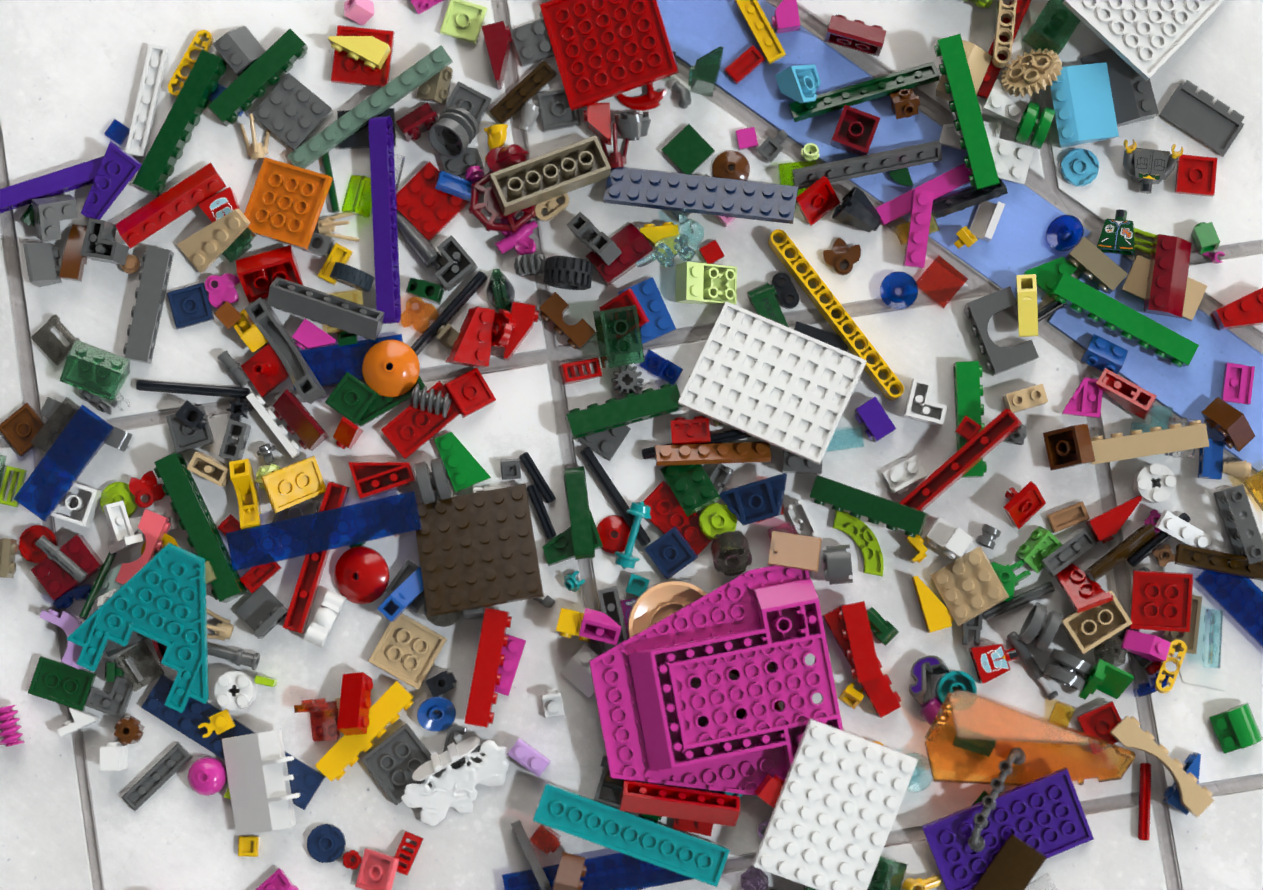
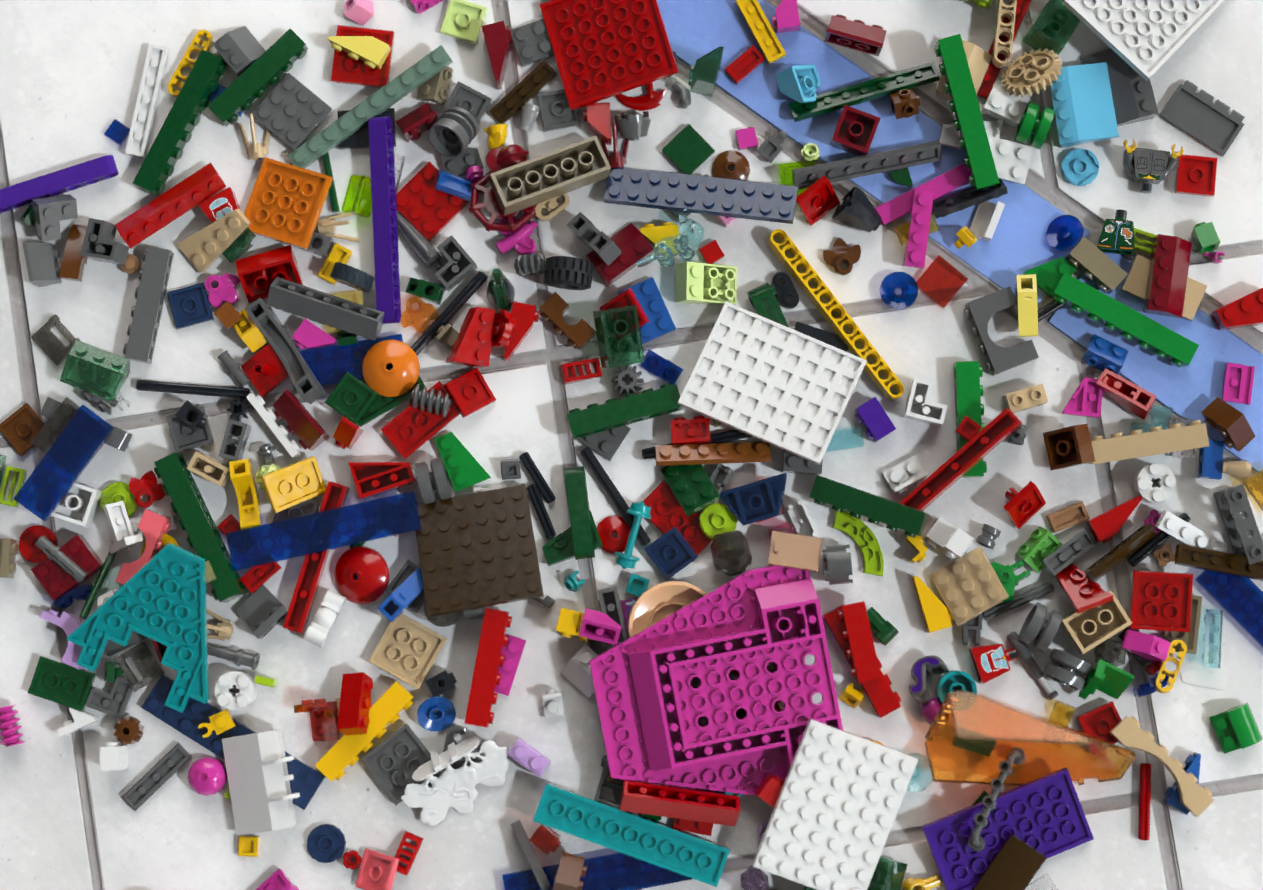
dark purple wing [81,141,142,220] -> none

